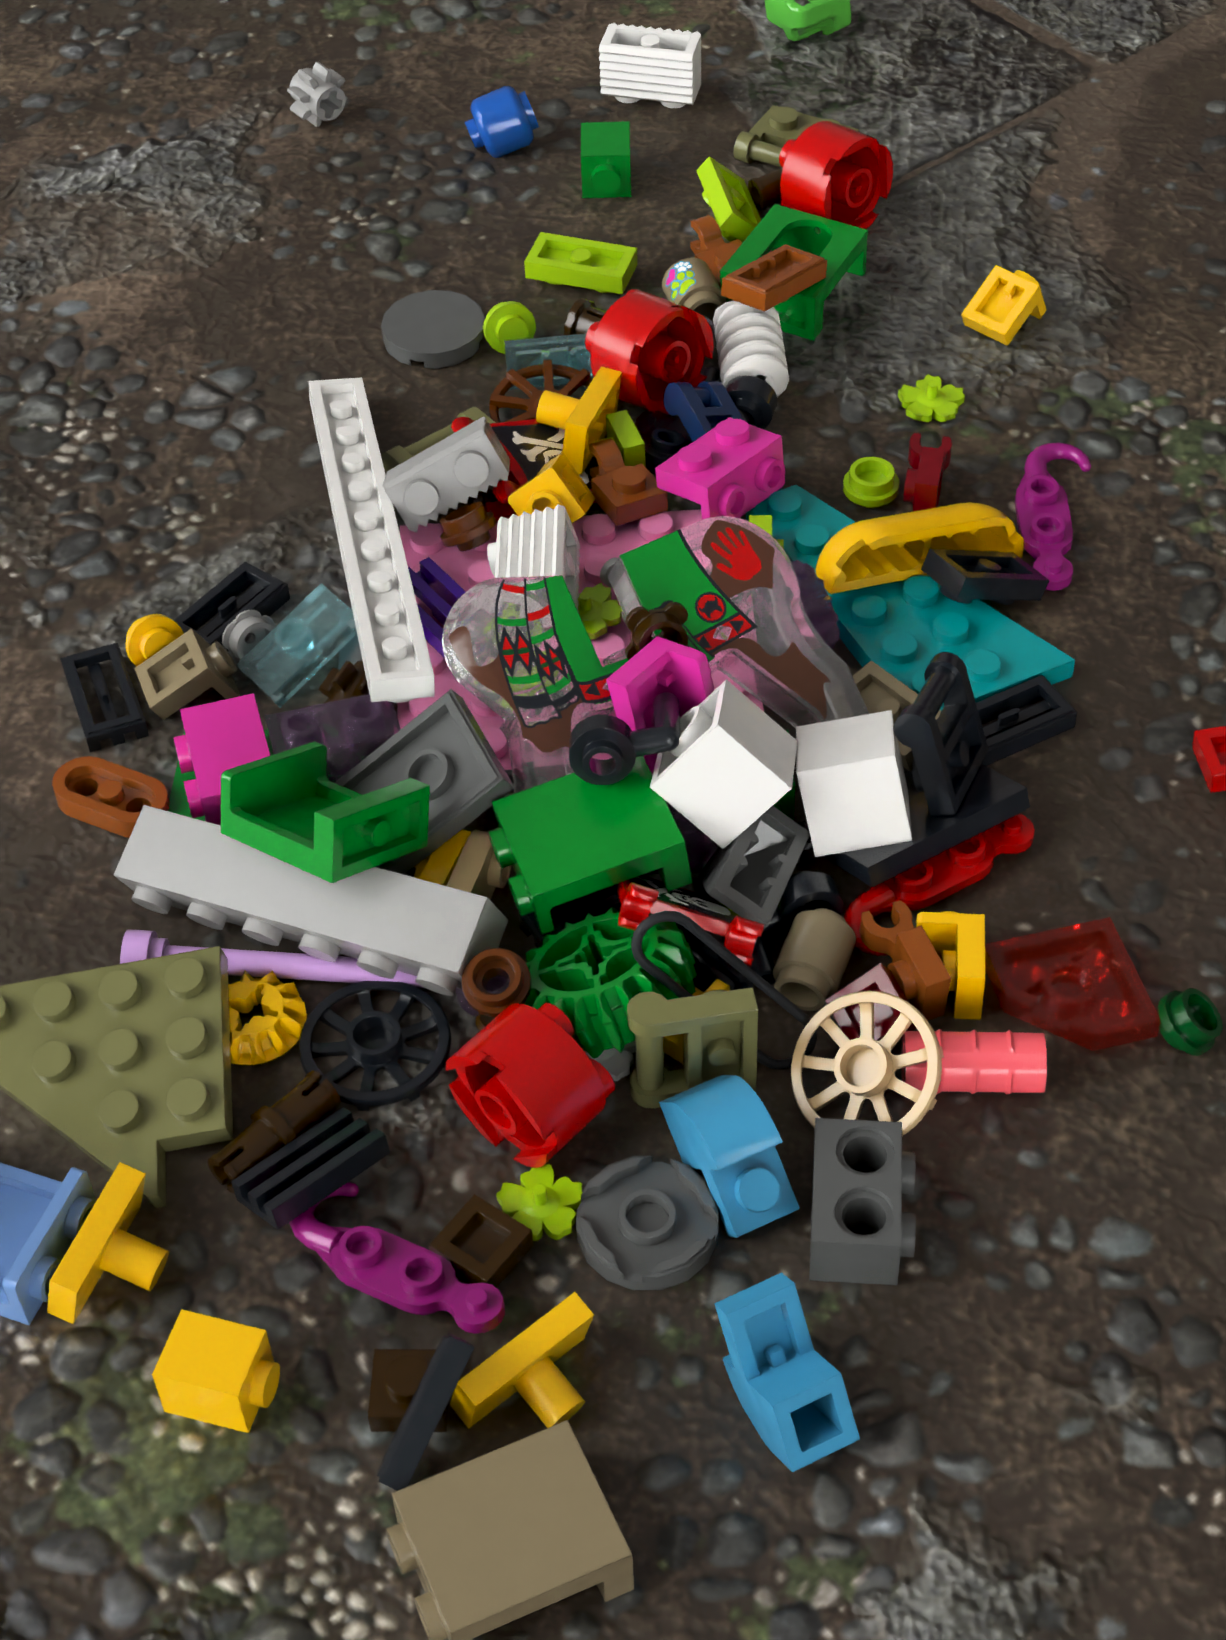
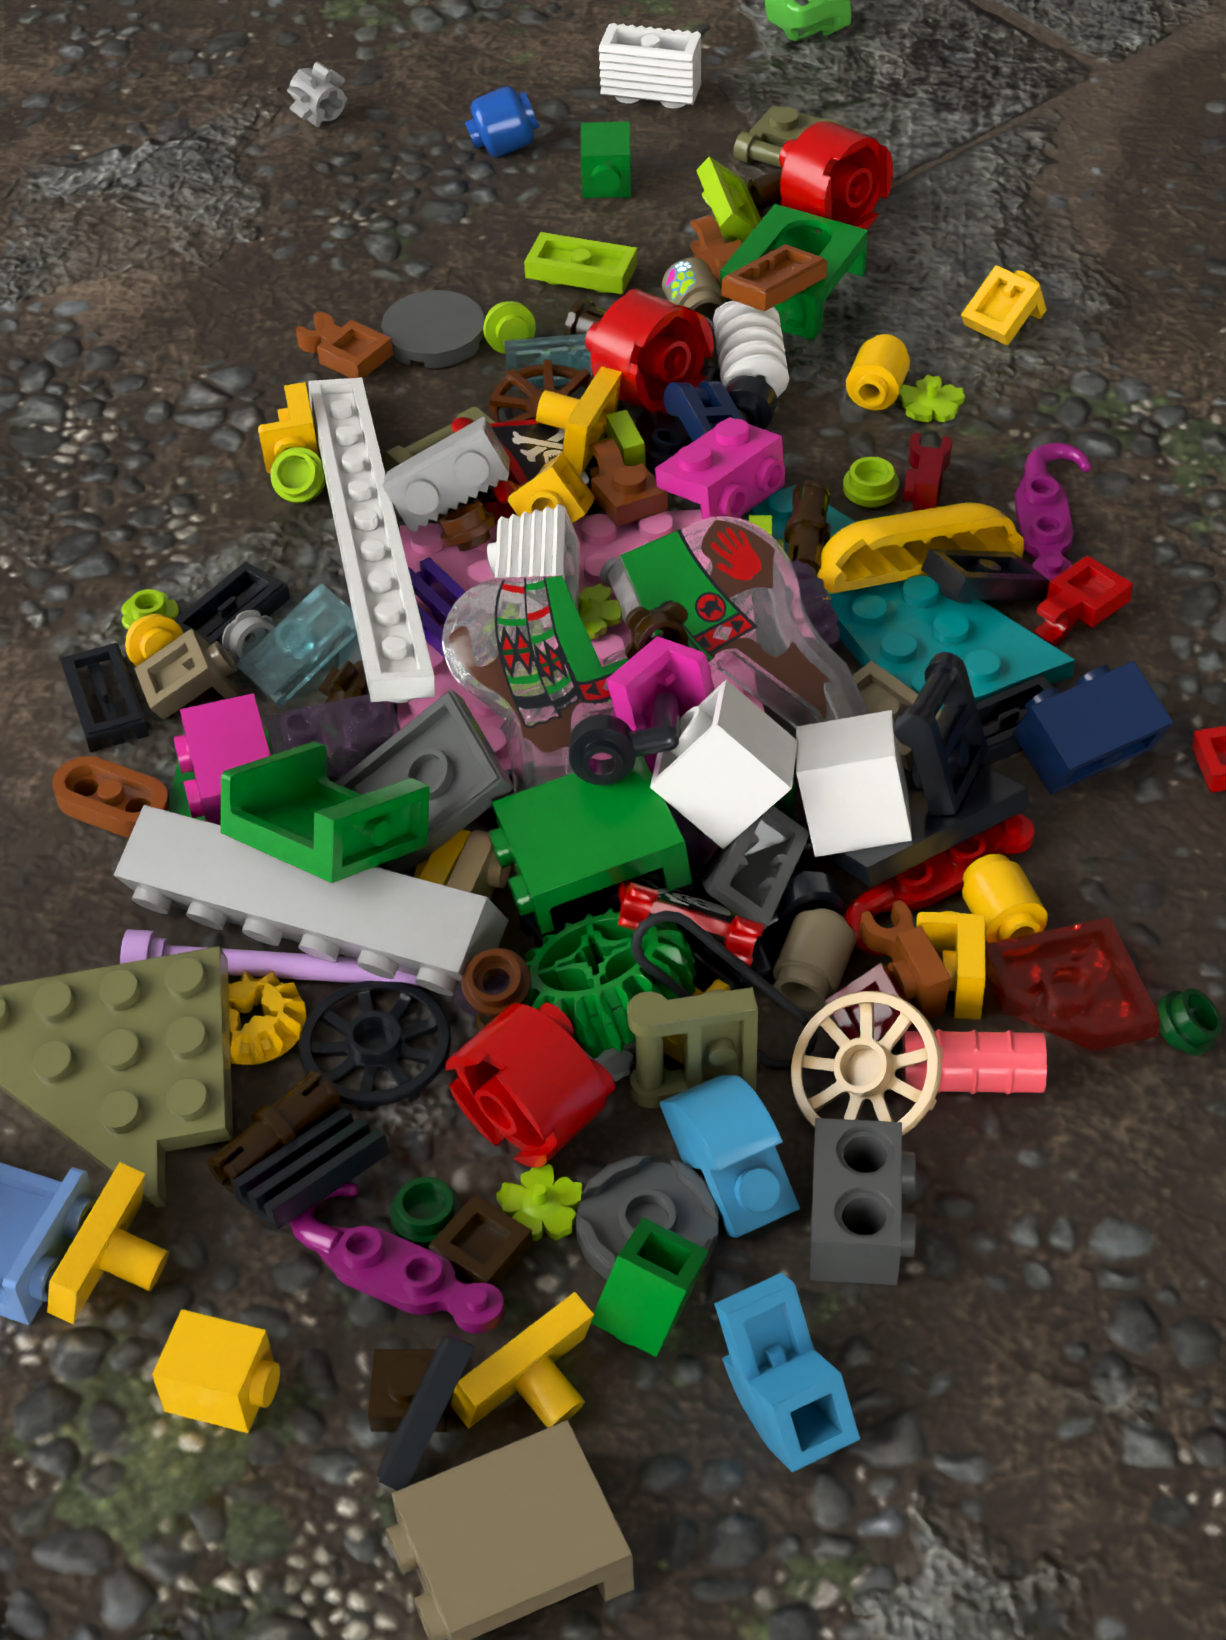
none -> lime plate [121,589,179,630]
none -> yellow bracket [258,382,320,474]
none -> lime plate [270,447,326,504]
none -> dark orange plate [295,312,393,379]
none -> dark green plate [390,1177,462,1248]
none -> green brick [591,1217,709,1357]
none -> dark brown pin [784,480,831,587]
none -> yellow brick [846,334,910,411]
none -> yellow brick [962,854,1048,951]
none -> dark blue brick [1013,661,1173,795]
none -> red plate [1033,555,1133,647]

